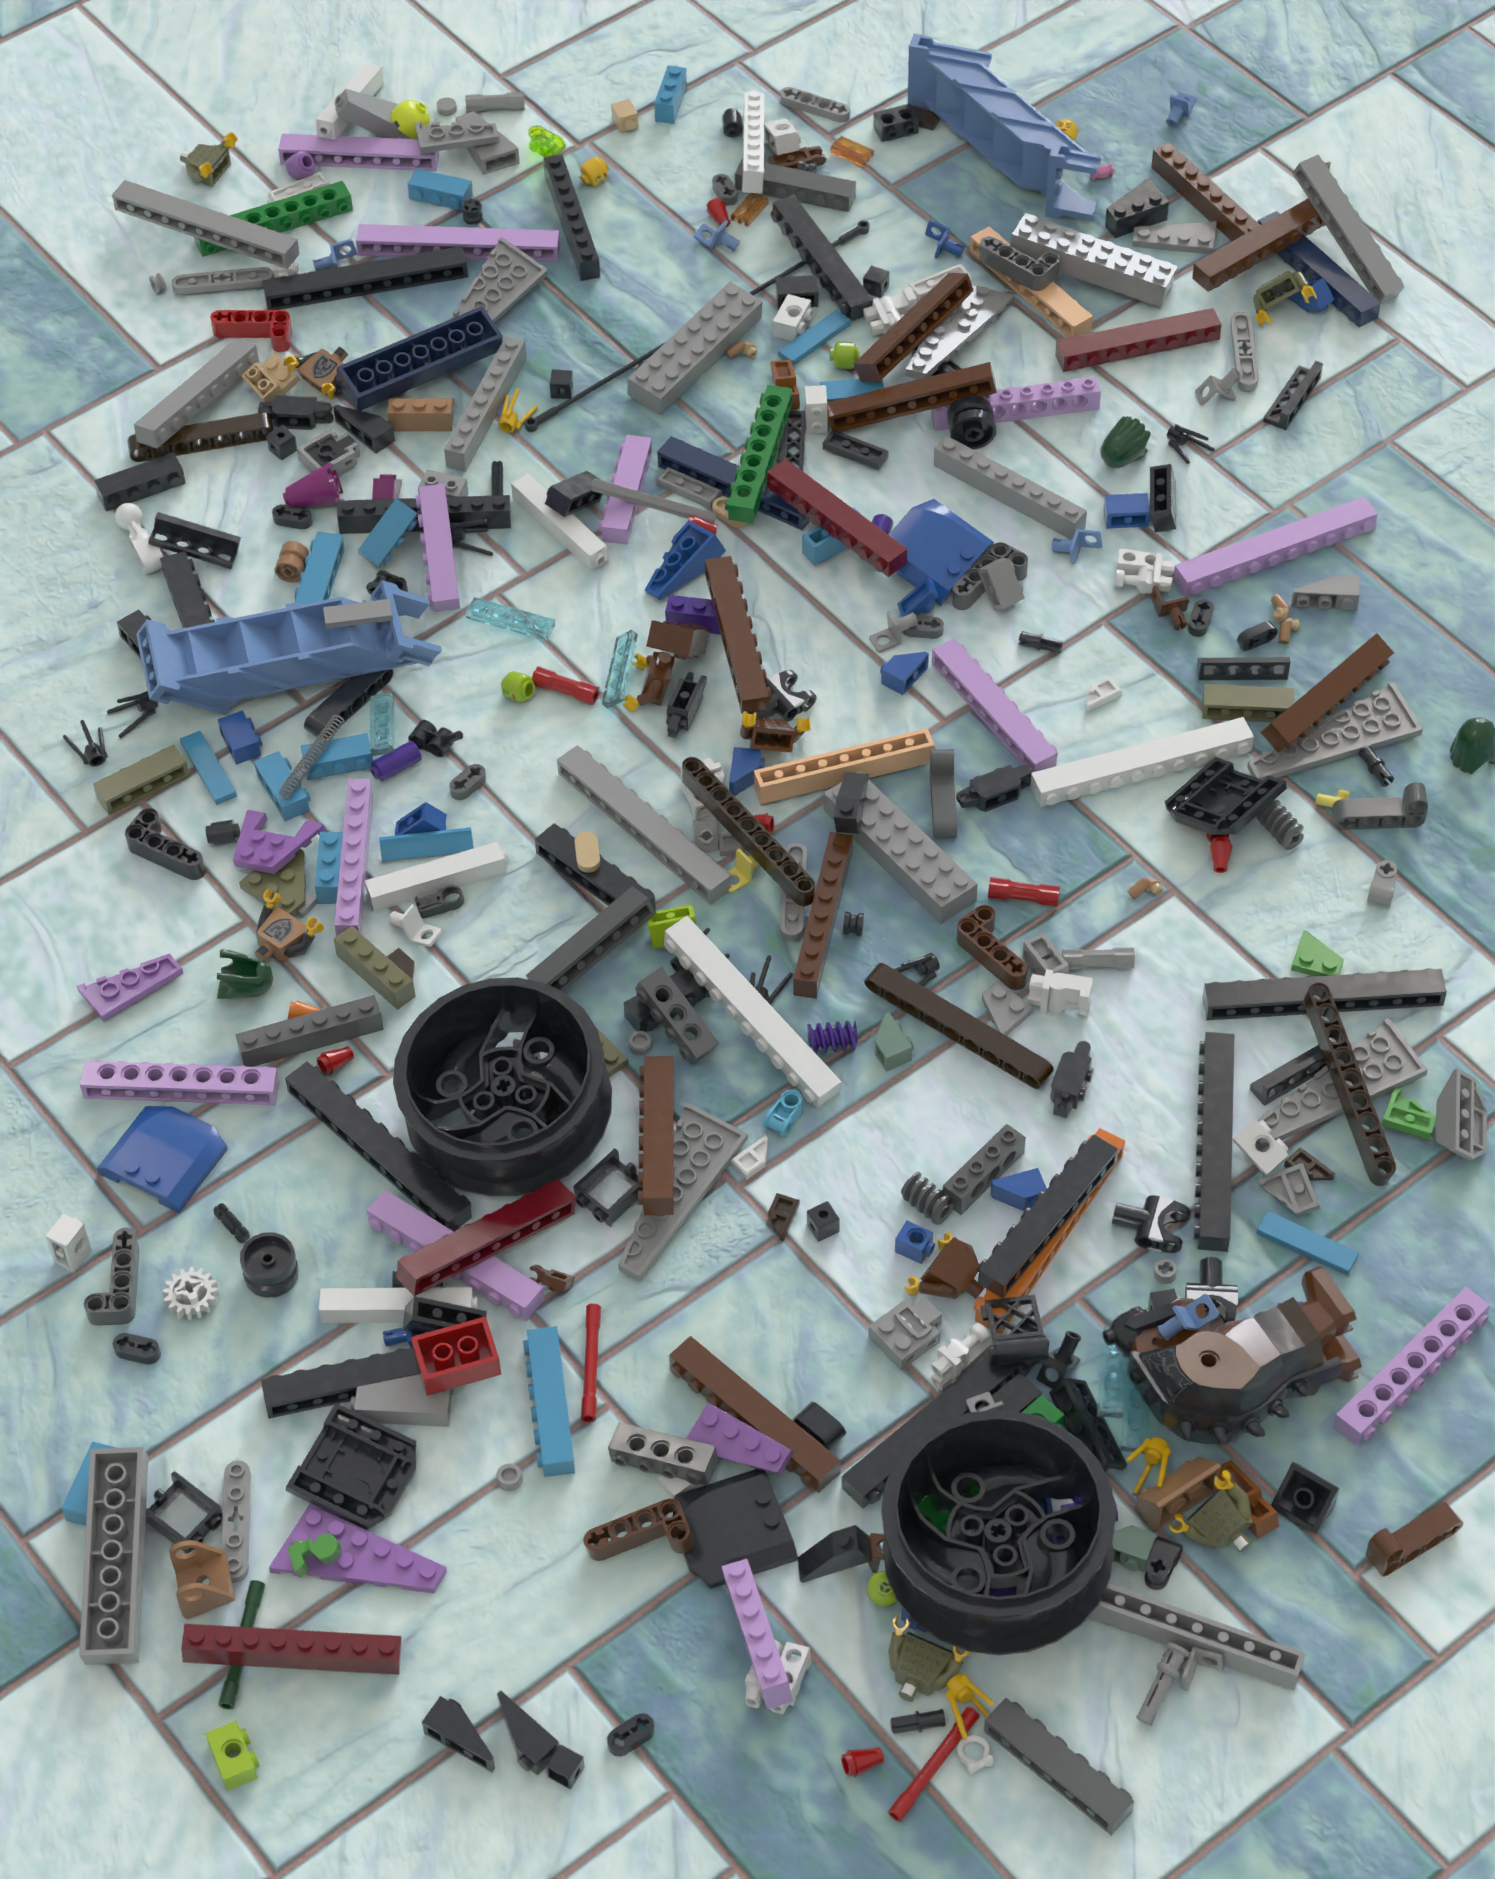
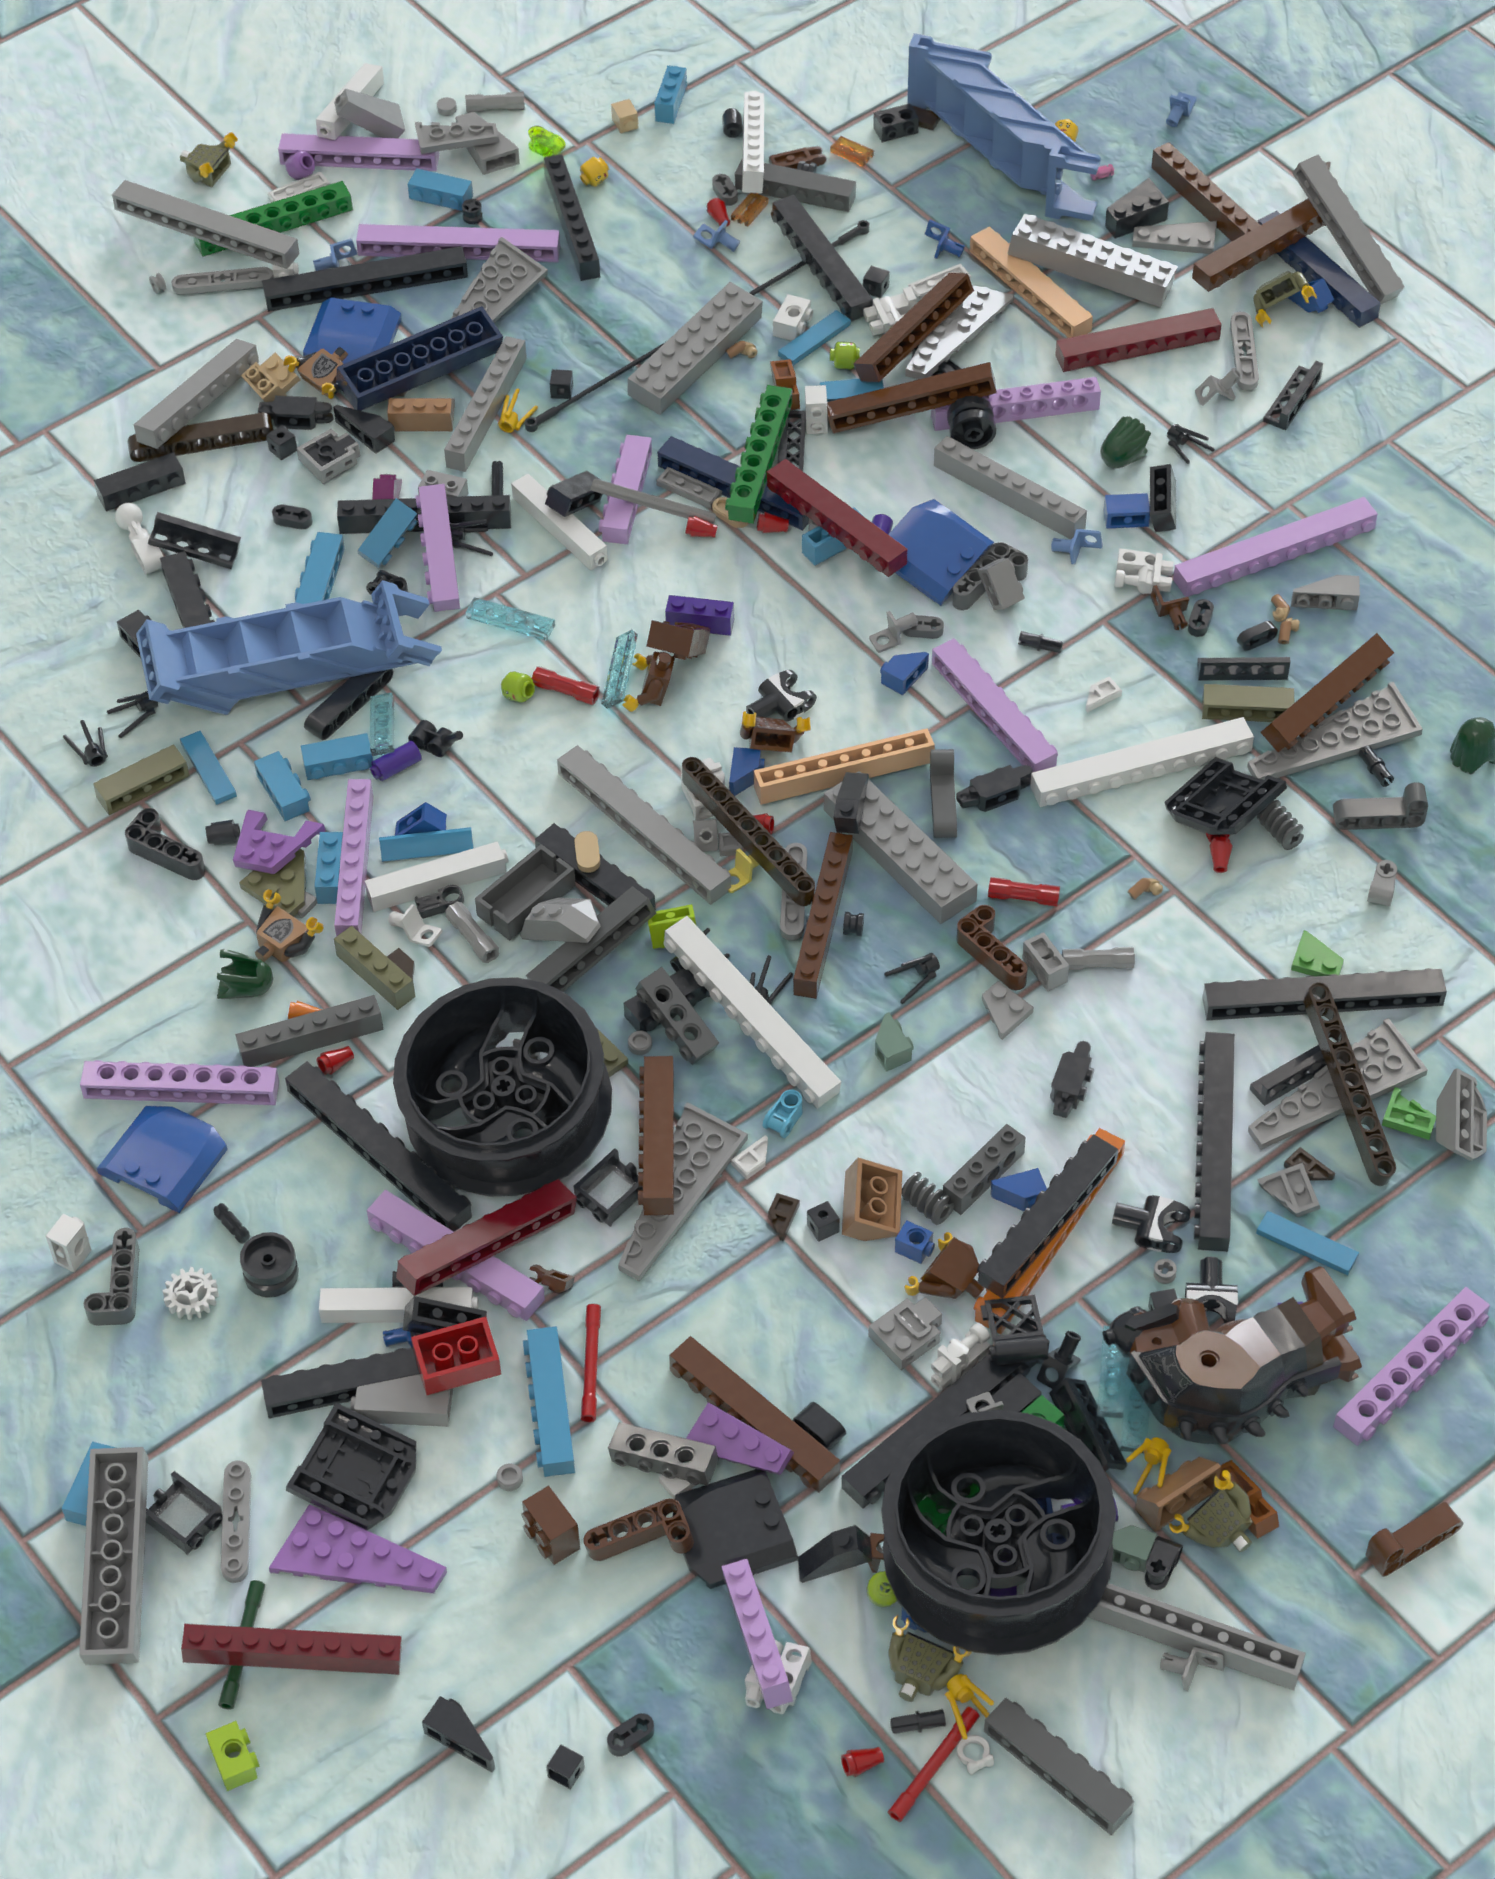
medium lavender wing [77,953,184,1021] -> none
black beam [112,1333,161,1365] -> none
medium nougat hose [169,1540,235,1620] -> none
red beam [210,310,292,352] -> none
blue brick [217,710,263,765] -> none
medium nougat wheel [274,541,309,582] -> none
light grey piece [279,715,345,799] -> none
magenta cone [283,463,344,508] -> none
bright green leg [287,1534,342,1578] -> none
light grey tile [323,599,393,629] -> none
neon yellow cylinder [391,100,431,139] -> none
dark grey beam [449,764,486,800] -> none
black slope [497,1690,559,1776] -> none
blue wedge [645,520,726,600] -> none
black hinge [666,672,707,738] -> none
reddish brown brick [704,556,772,714] -> none
white brick [764,118,801,155] -> none
black brick [776,275,819,310] -> none
light grey beam [780,87,850,123] -> none
dark purple piece [807,1020,858,1054] -> none
black plate [823,429,889,470] -> none
dark brown beam [864,963,1054,1089] -> none
blue tile [897,577,938,617] -> none
dark grey beam [979,236,1060,291] -> none
white hips [1028,969,1093,1017] -> none
light grey pin [1136,1642,1190,1726] -> none
medium blue bracket [1158,1294,1219,1340] -> none
white brick [1232,1119,1289,1176] -> none
black slope [1271,1461,1340,1534] -> none
light yellow arm [1316,790,1350,808] -> none
none -> blue wedge [303,298,402,364]
none -> light grey axle [445,902,500,963]
none -> dark grey piece [475,844,576,941]
none -> light grey wedge [520,898,601,943]
none -> reddish brown brick [521,1485,580,1565]
none -> red cone [757,512,789,533]
none -> medium nougat slope [842,1158,903,1241]

